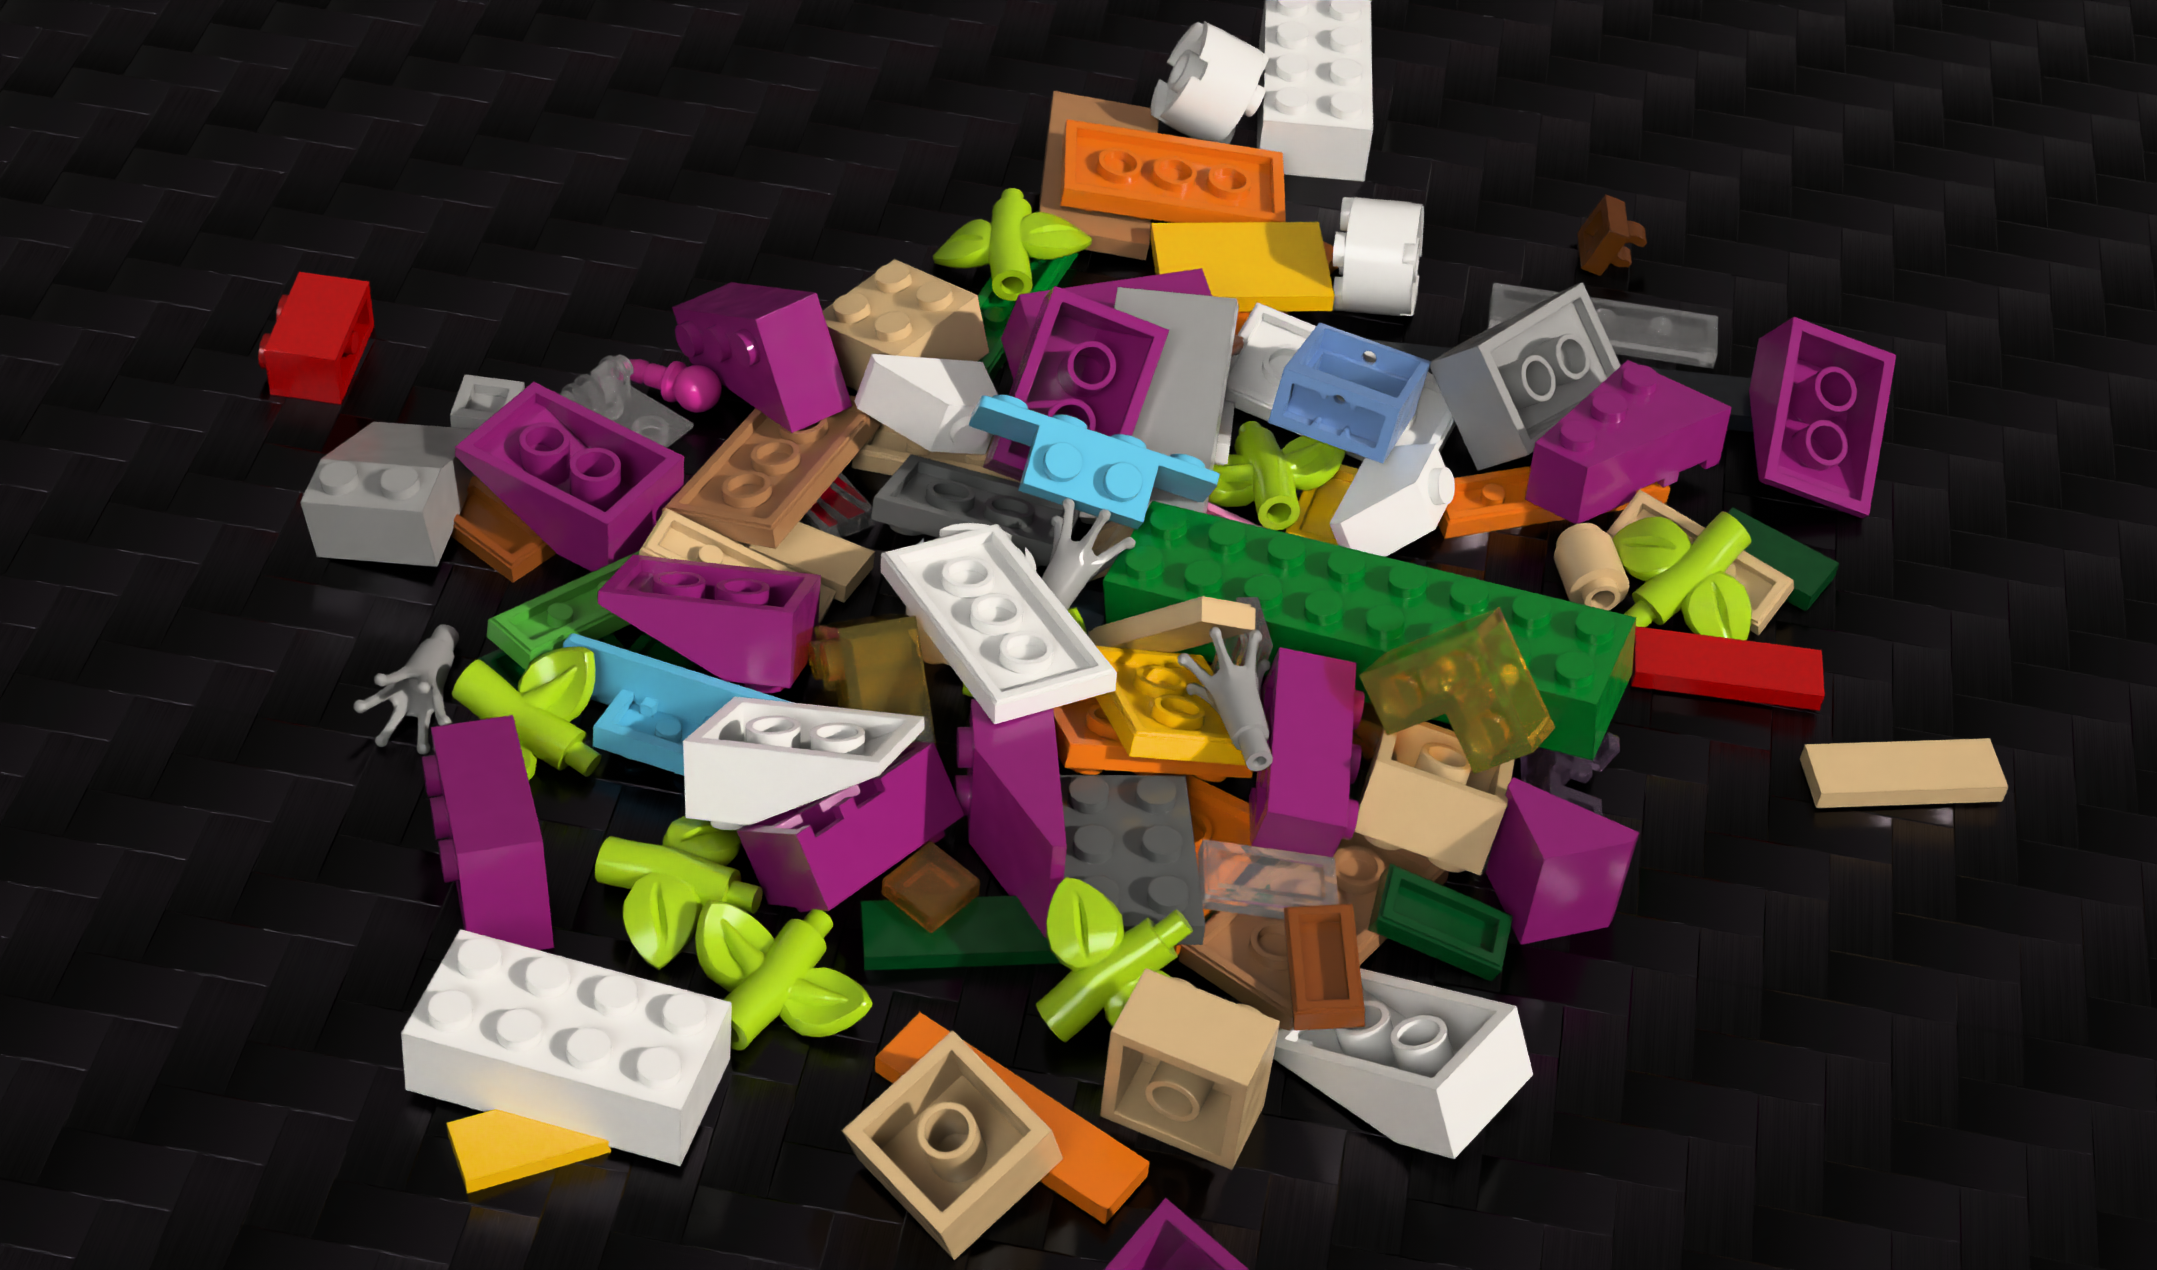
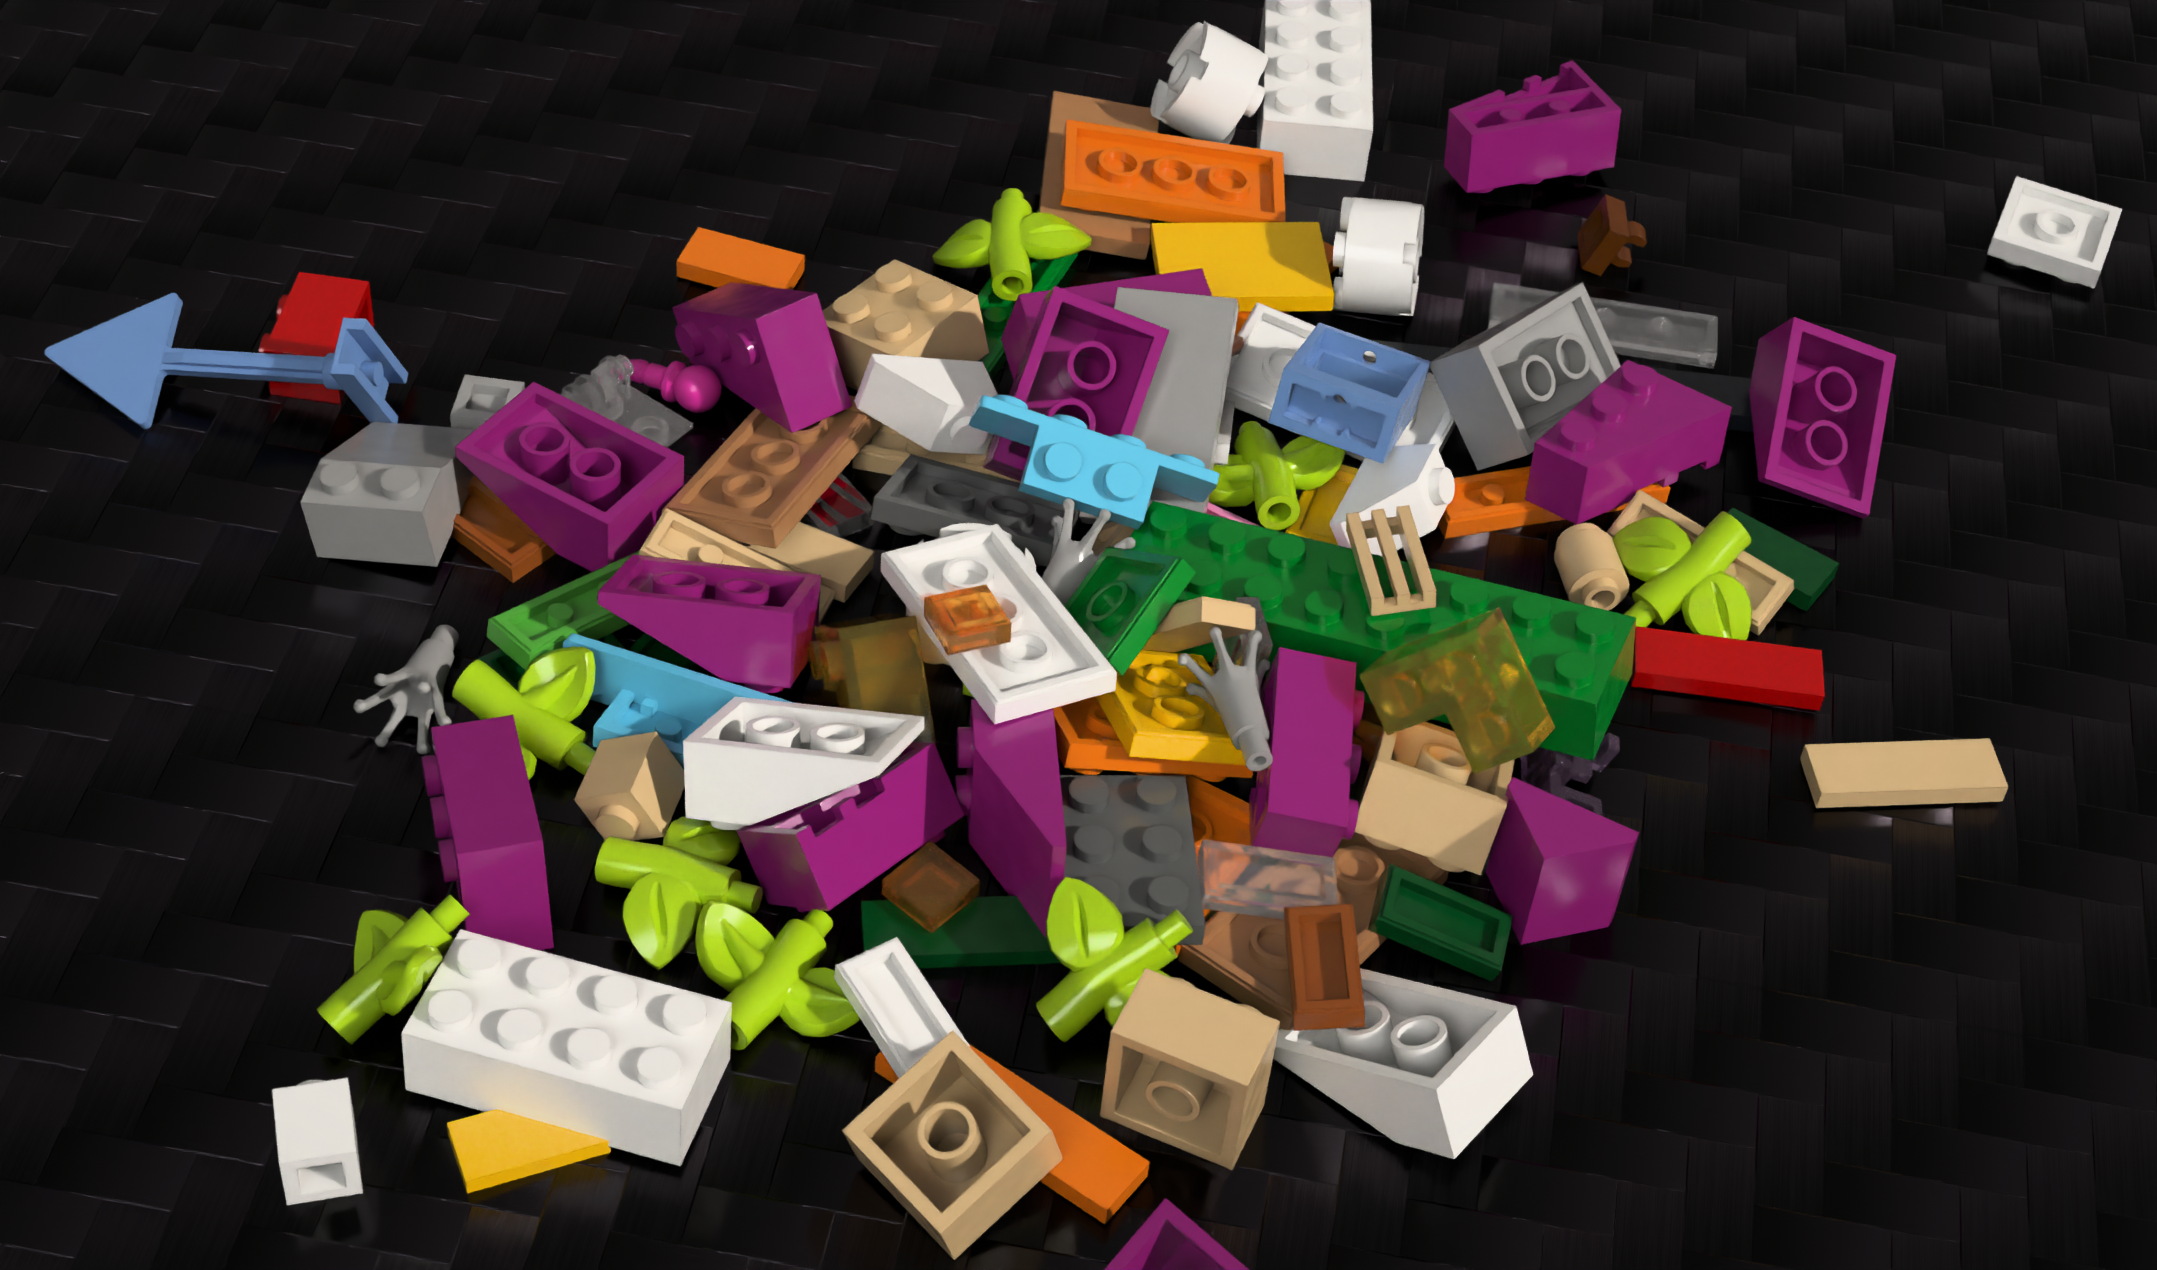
none -> medium blue piece [45,293,408,429]
none -> white brick [272,1078,363,1205]
none -> lime plant [316,894,470,1045]
none -> tan brick [574,731,685,841]
none -> orange tile [676,227,805,290]
none -> white tile [834,937,970,1078]
none -> clear orange tile [924,585,1012,655]
none -> green tile [1064,547,1196,676]
none -> tan tile [1346,505,1436,616]
none -> magenta wedge [1444,60,1621,193]
none -> white plate [1987,176,2122,288]

